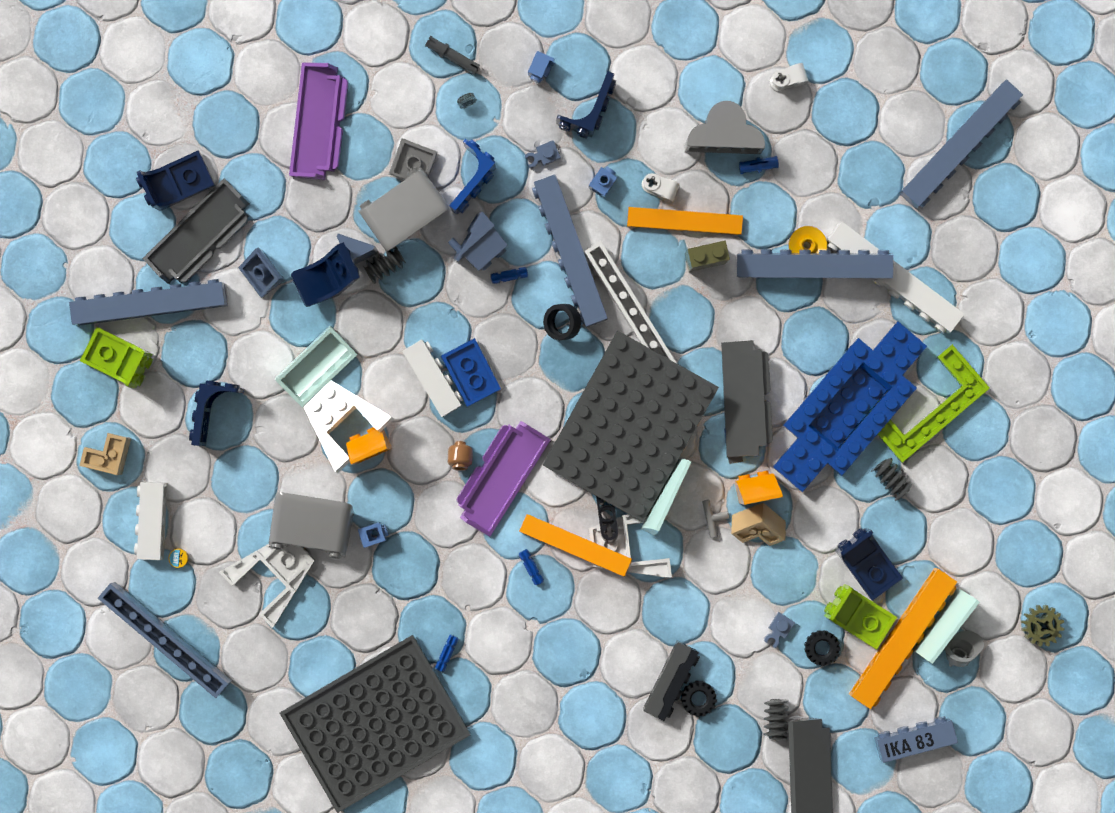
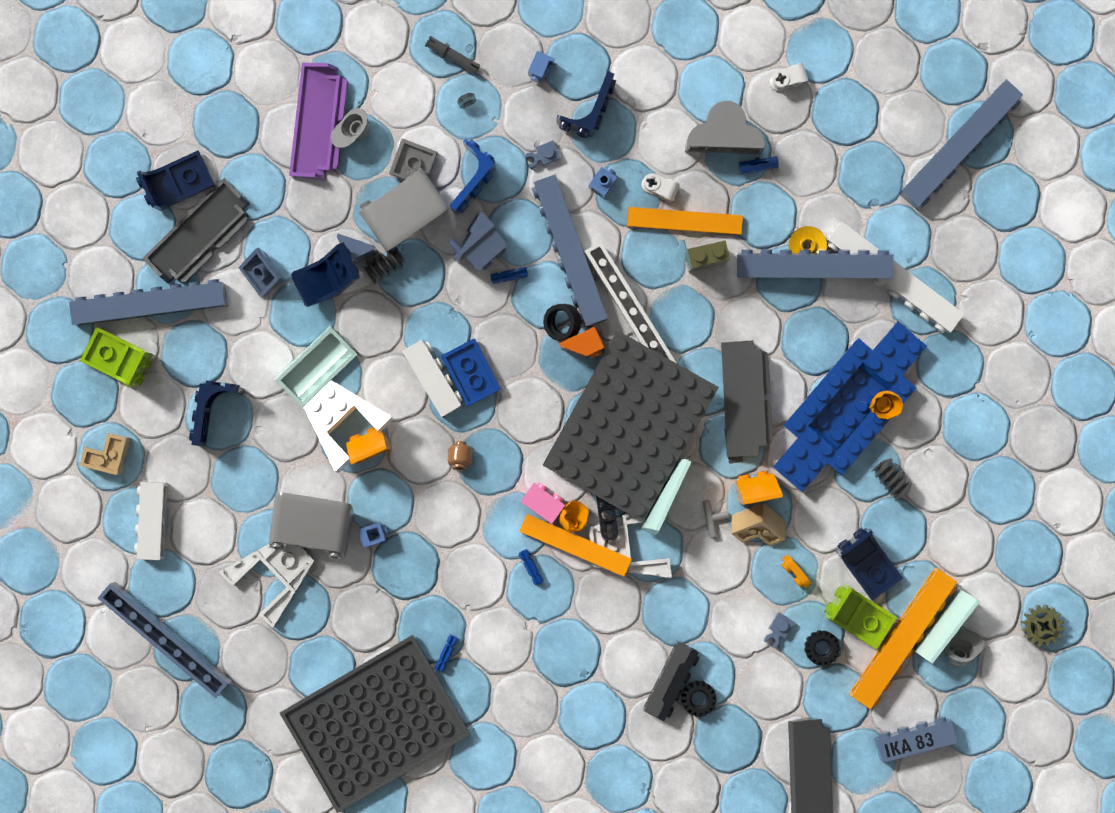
tile [168,549,189,568] -> none
medium lavender slope [457,421,551,537] -> none
dark grey piece [763,699,789,740] -> none
lime plate [877,344,990,463] -> none
none -> light grey piece [331,108,370,148]
none -> bright pink brick [521,482,565,524]
none -> orange slope [559,327,604,359]
none -> light orange hair [559,500,589,532]
none -> light orange plate [781,554,812,589]
none -> light orange hair [869,391,903,419]

